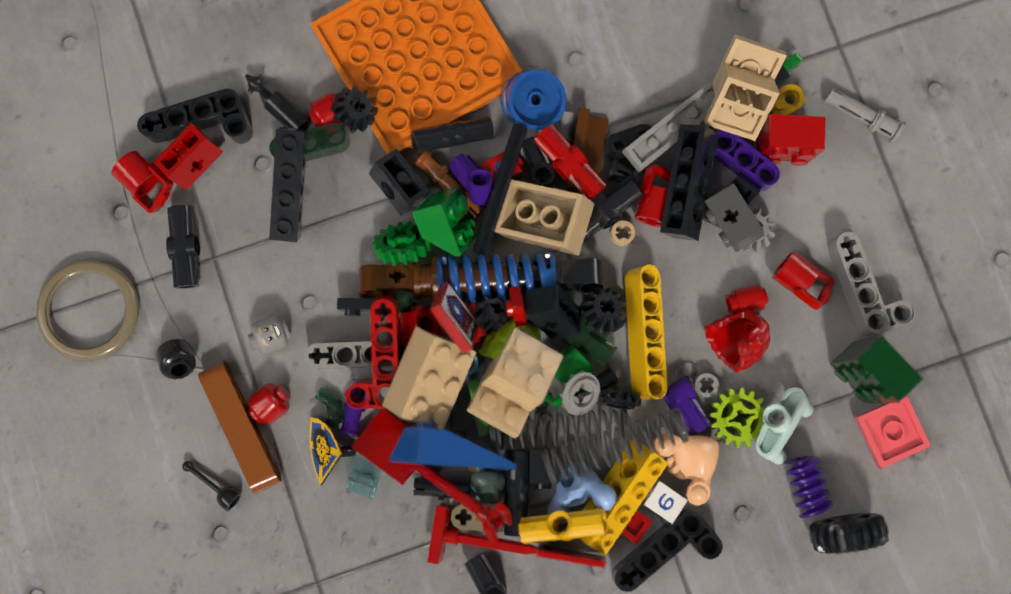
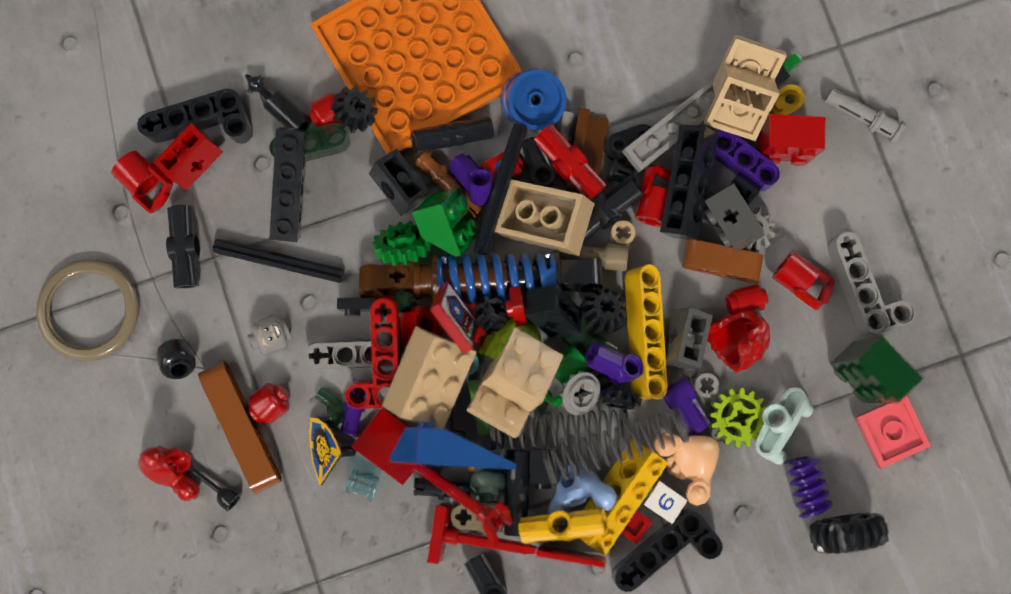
none -> red head [137,446,200,501]
none -> black axle [213,239,345,283]
none -> dark tan piece [553,243,629,271]
none -> dark purple piece [584,342,644,385]
none -> dark grey brick [665,307,713,369]
none -> dark orange beam [682,240,764,283]

